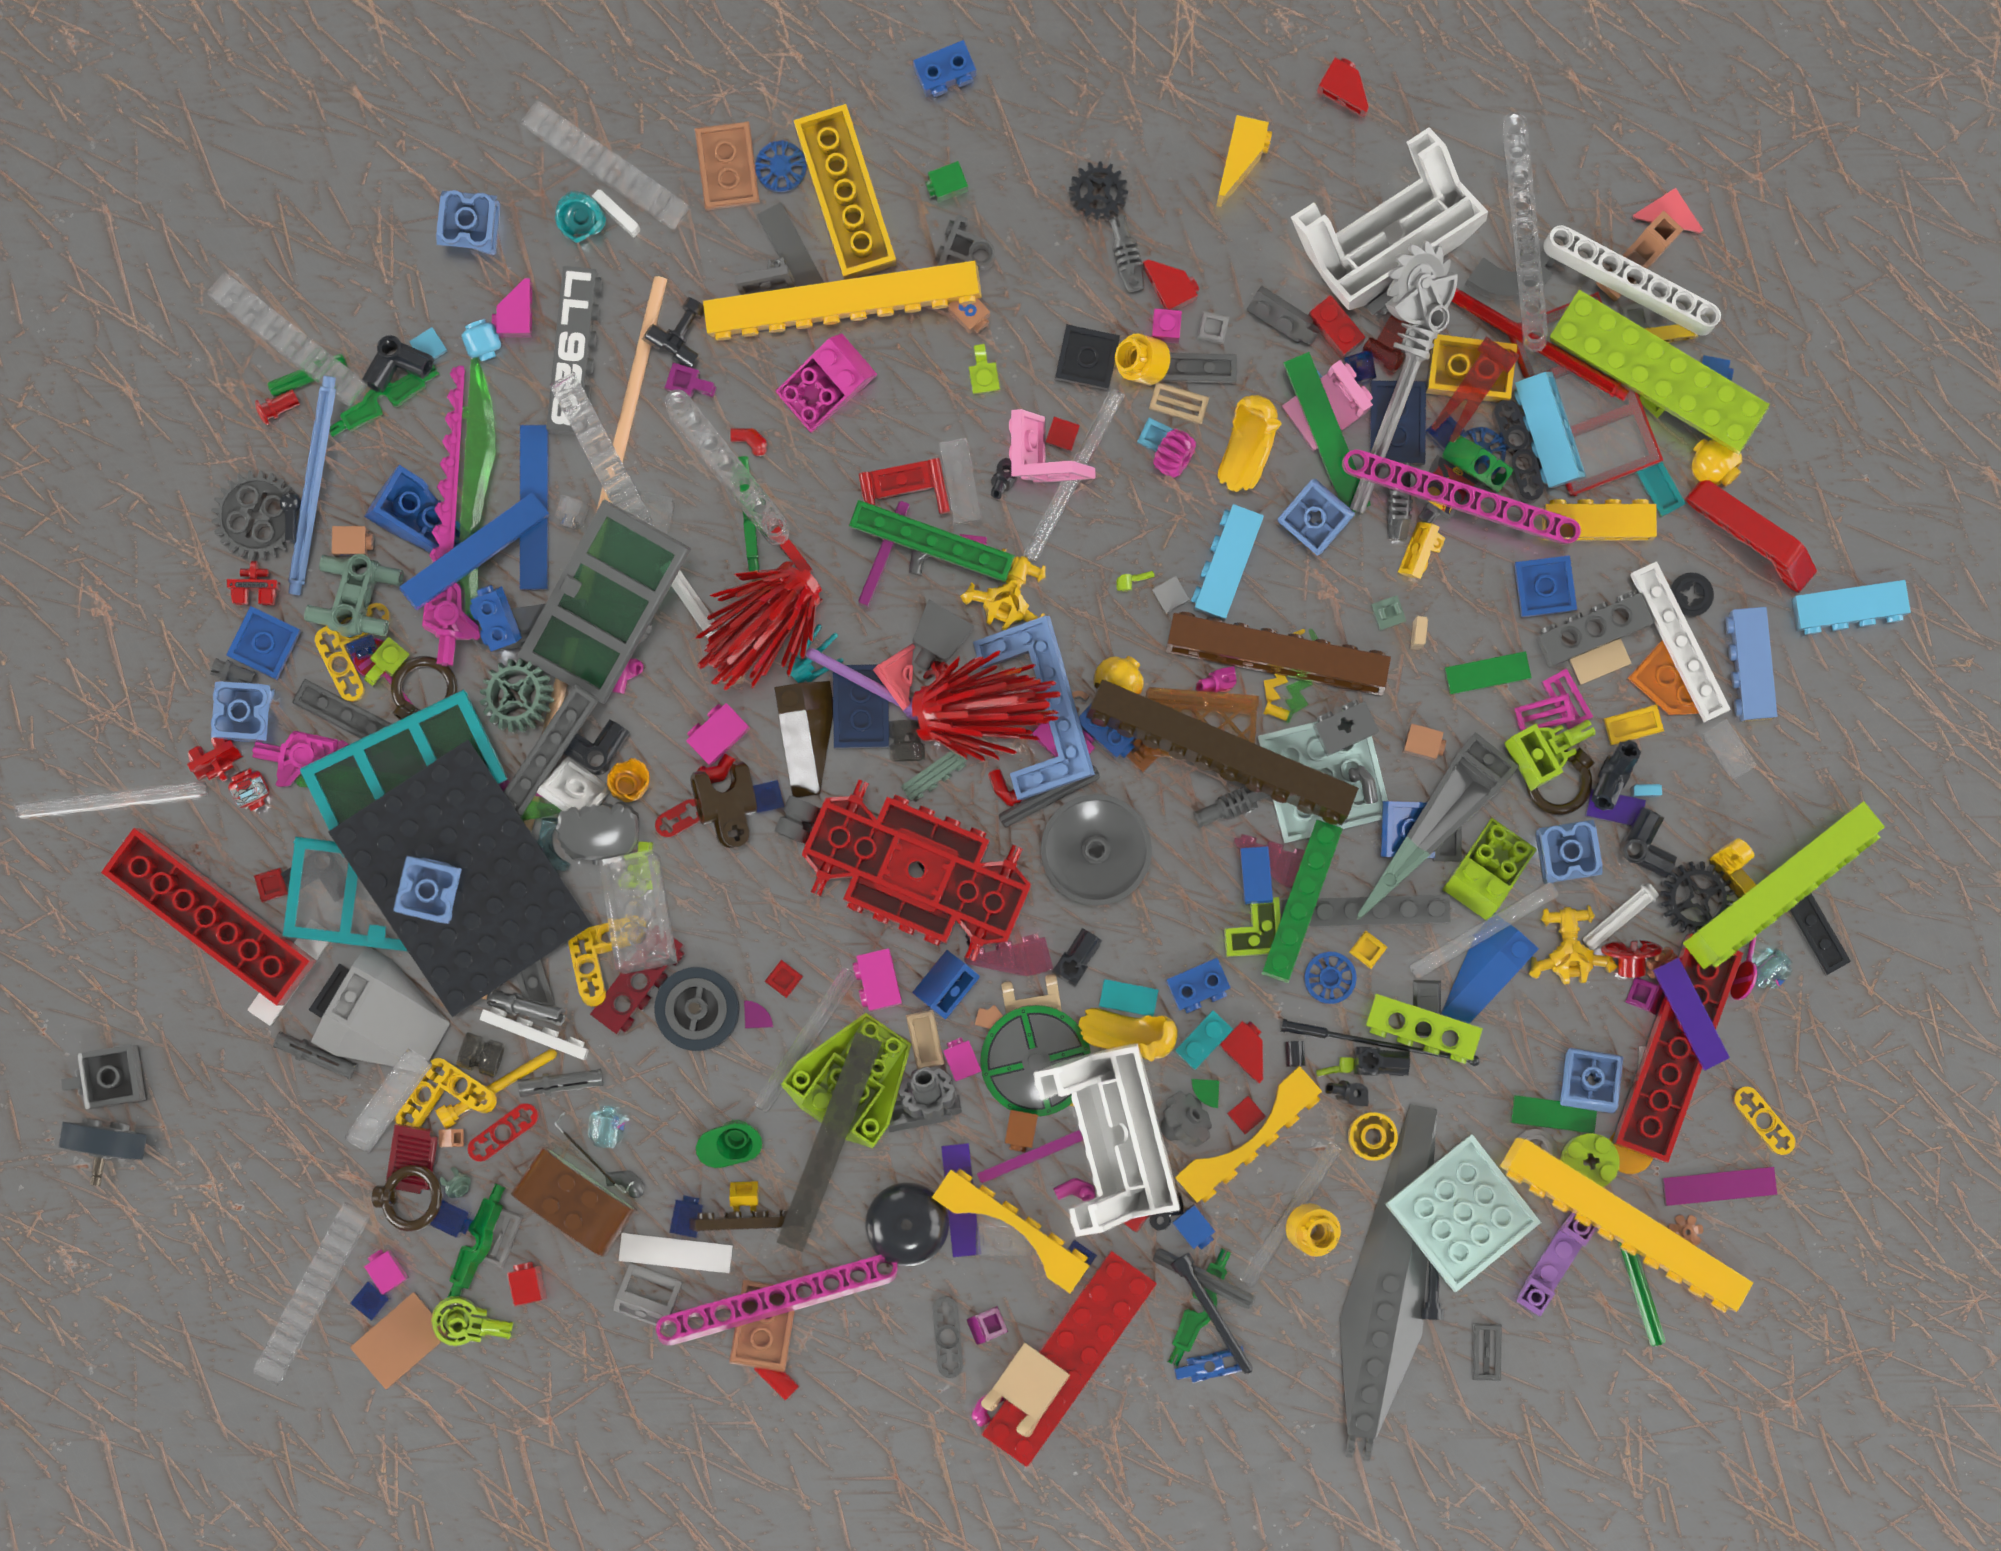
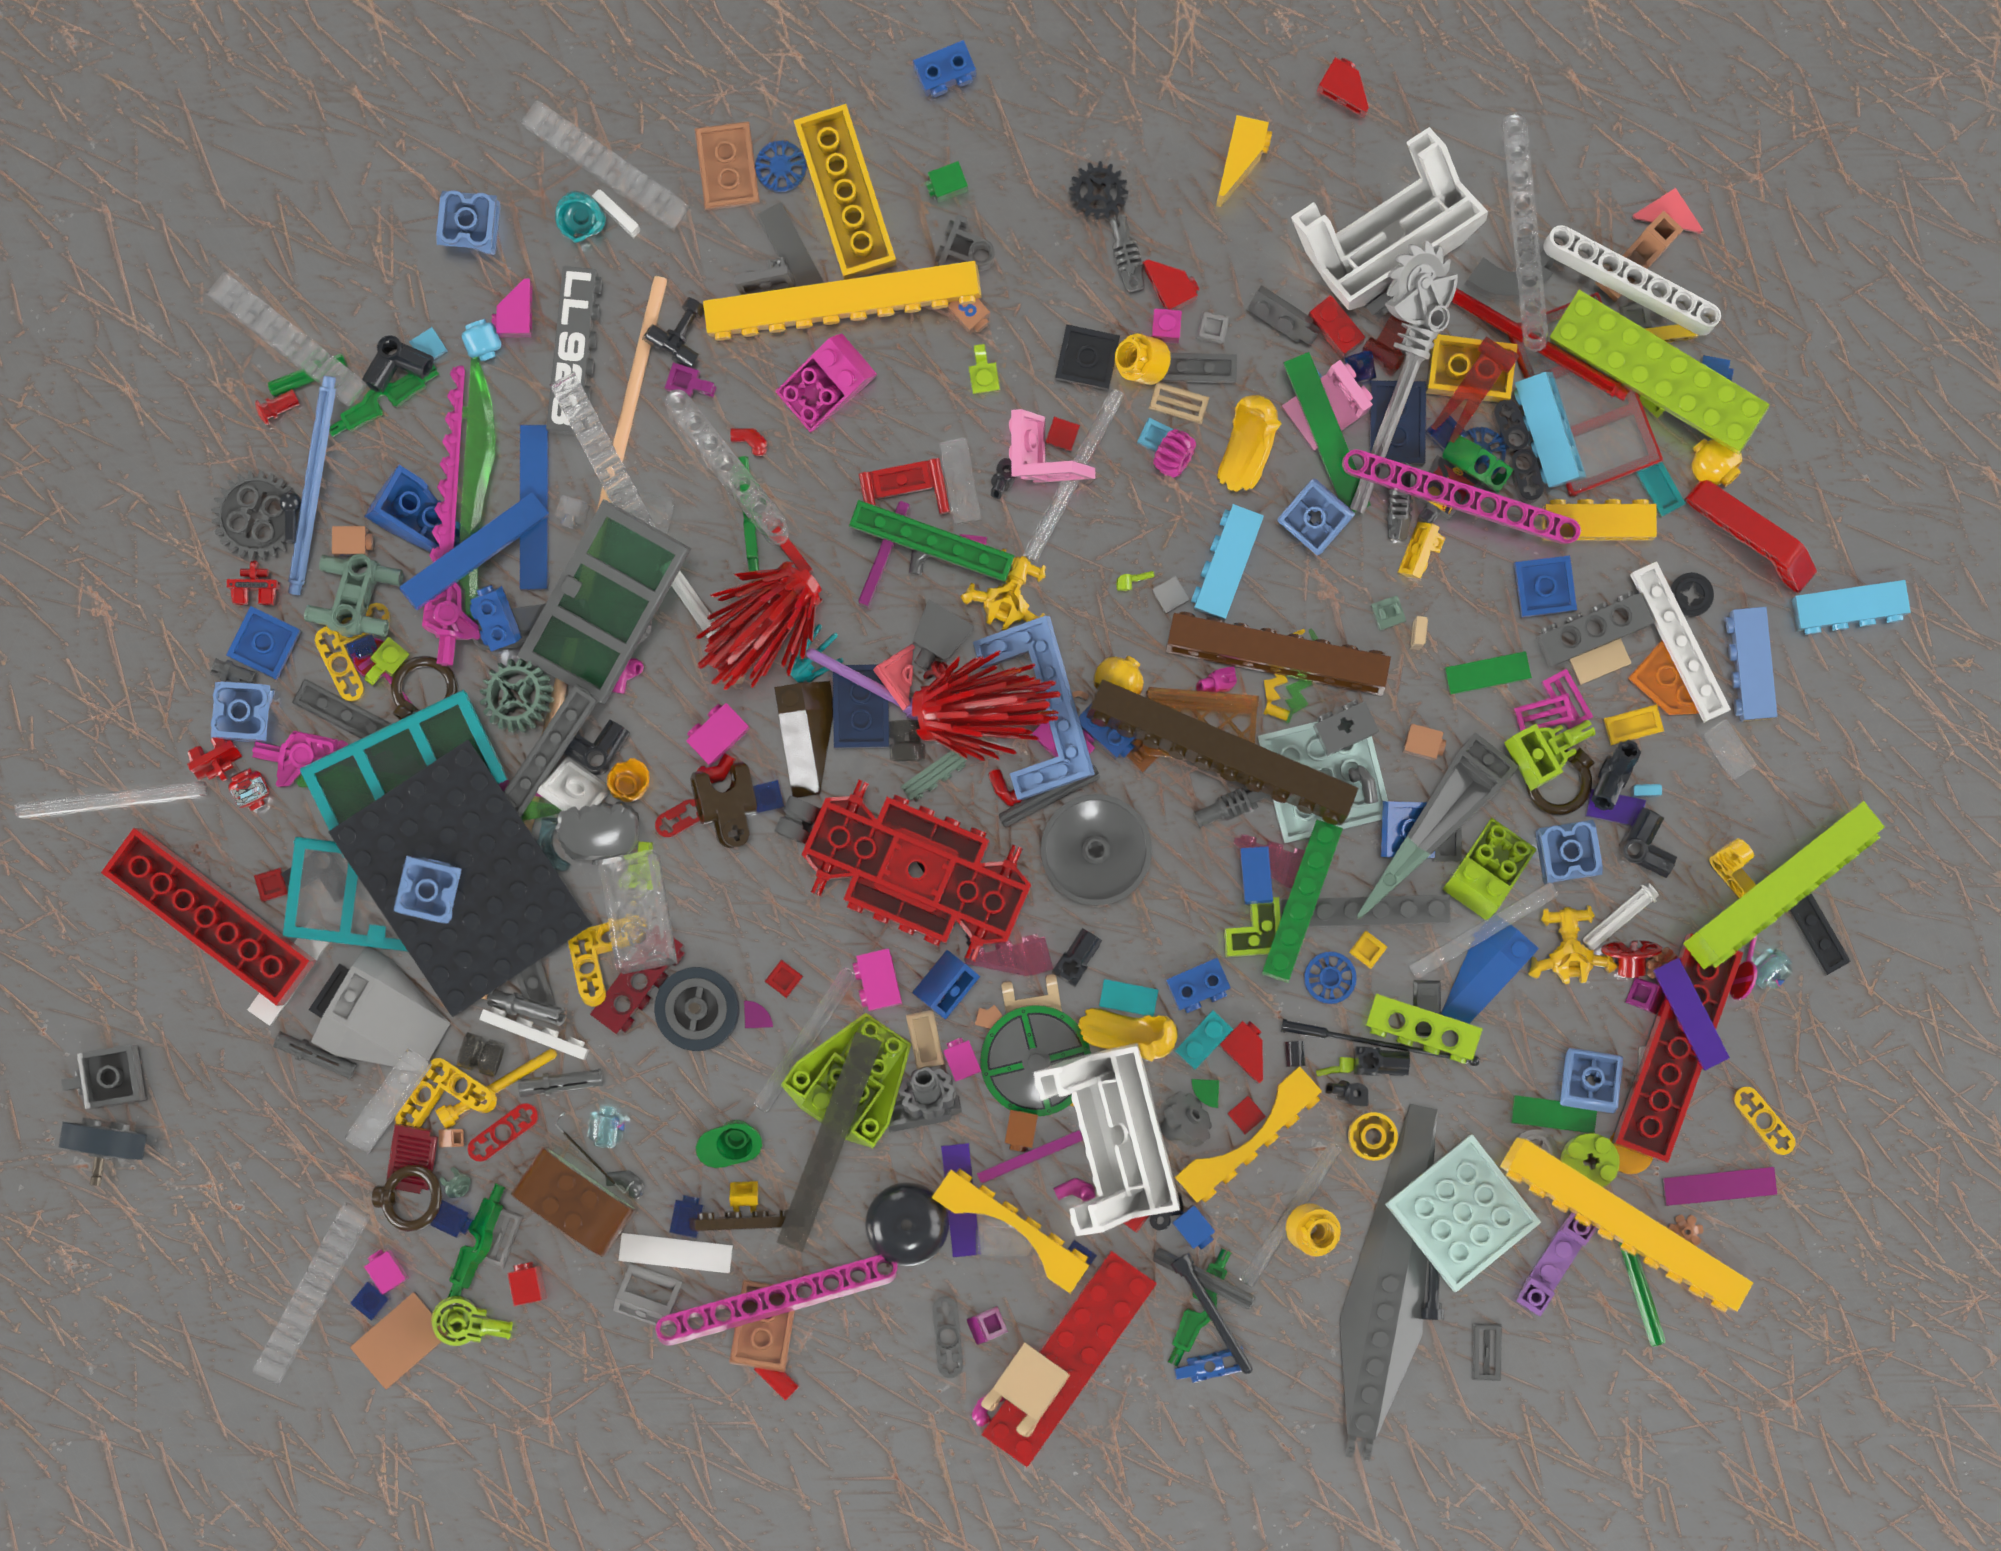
black gear [1659,861,1735,934] -> none

